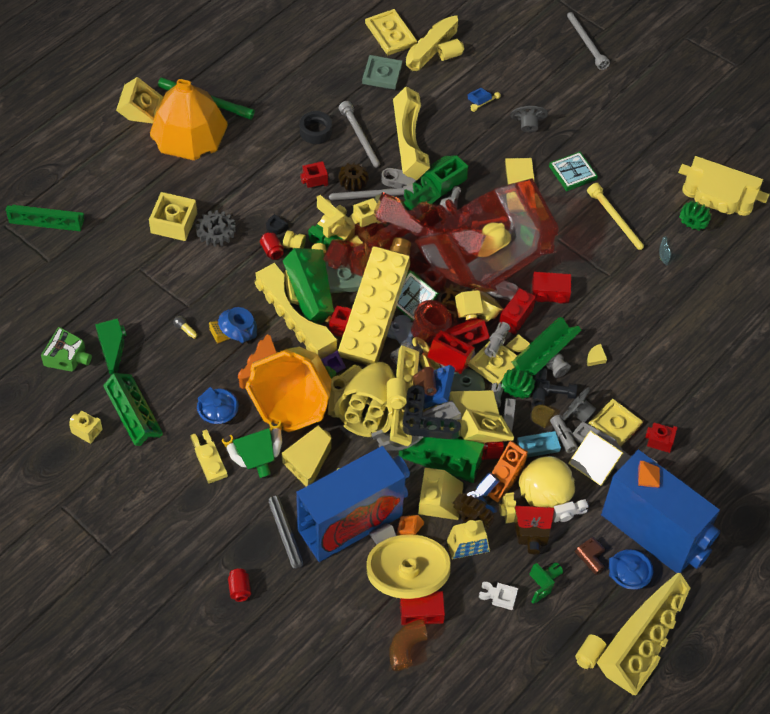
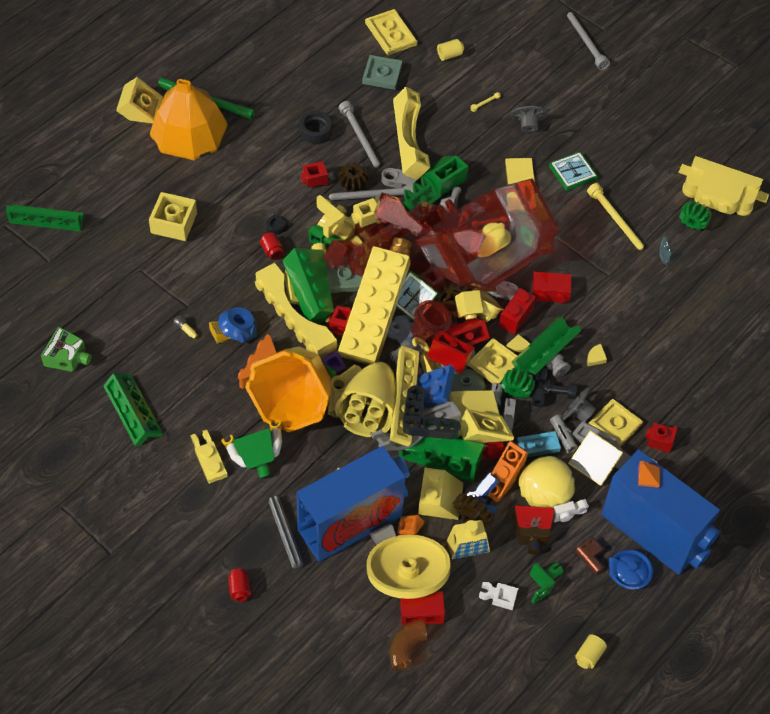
light yellow brick [69,411,103,444] -> none
green slope [95,318,126,377] -> none
dark grey gear [196,210,236,247] -> none
blue piece [197,387,239,424] -> none
light yellow slope [282,426,332,486] -> none
light yellow wheel [283,230,306,249] -> none
light yellow brick [387,378,407,409] -> none
light yellow brick [406,15,458,71] -> none
copper piece [413,367,436,396] -> none
blue tile [468,88,492,106] -> none
light grey pin [485,322,510,357] -> none
light yellow plate [499,492,516,523] -> none
clear yellow tile [531,405,555,428] -> none
light yellow wedge [597,573,690,695] -> none

